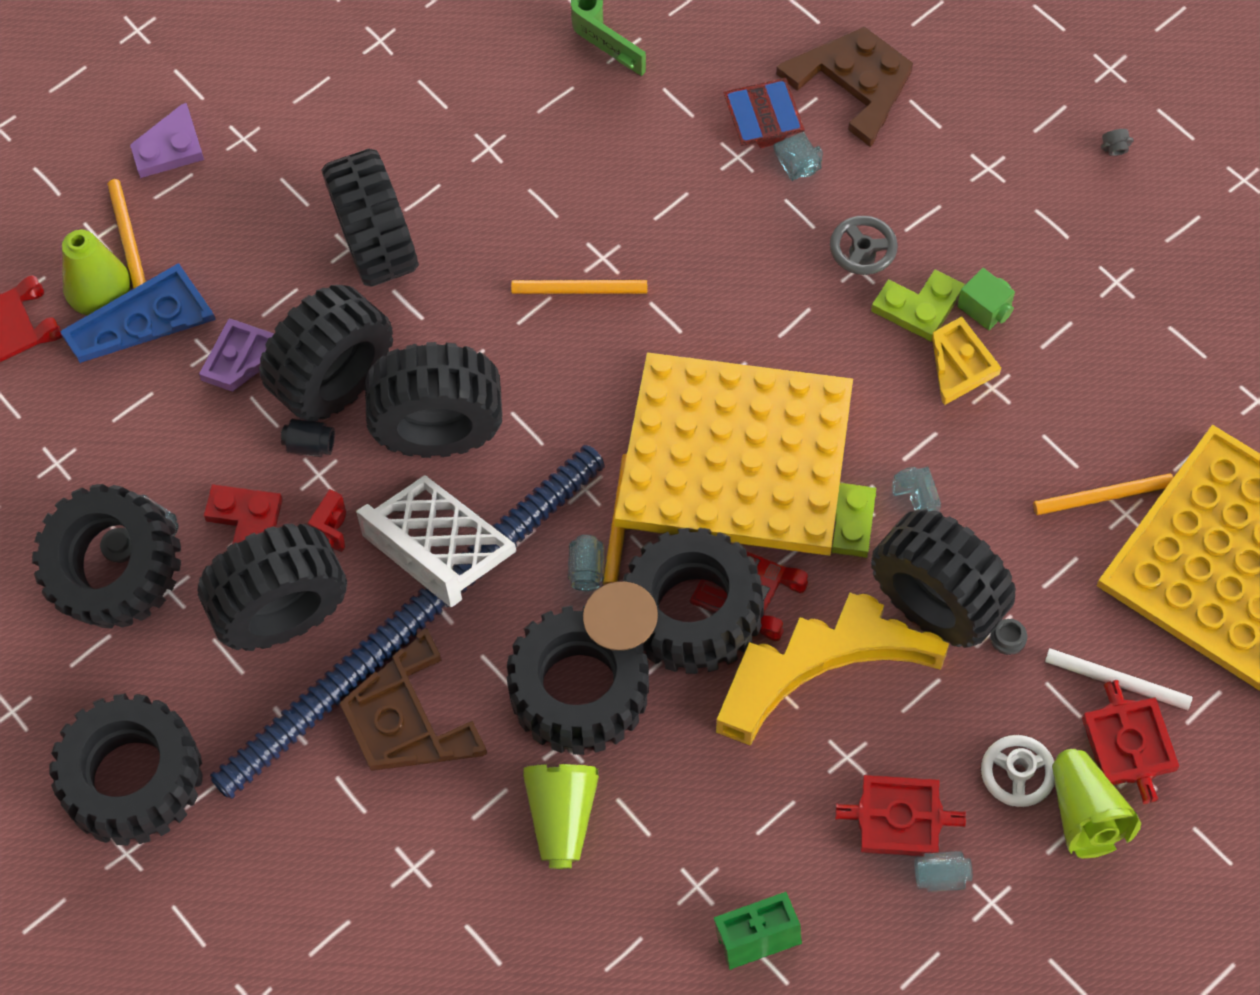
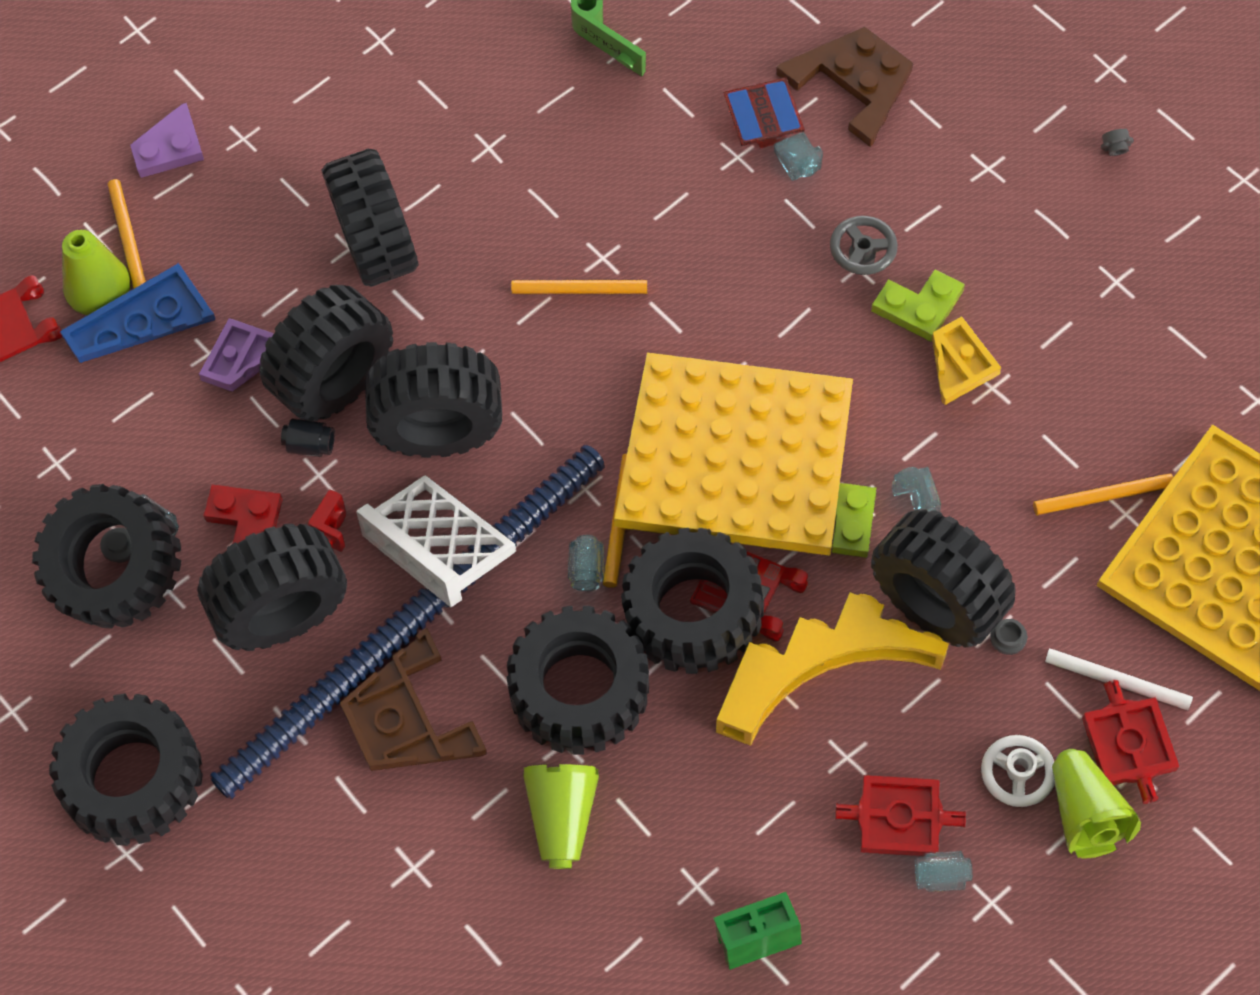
medium nougat piece [583,582,658,650] -> none
bright green brick [957,268,1015,331] -> none

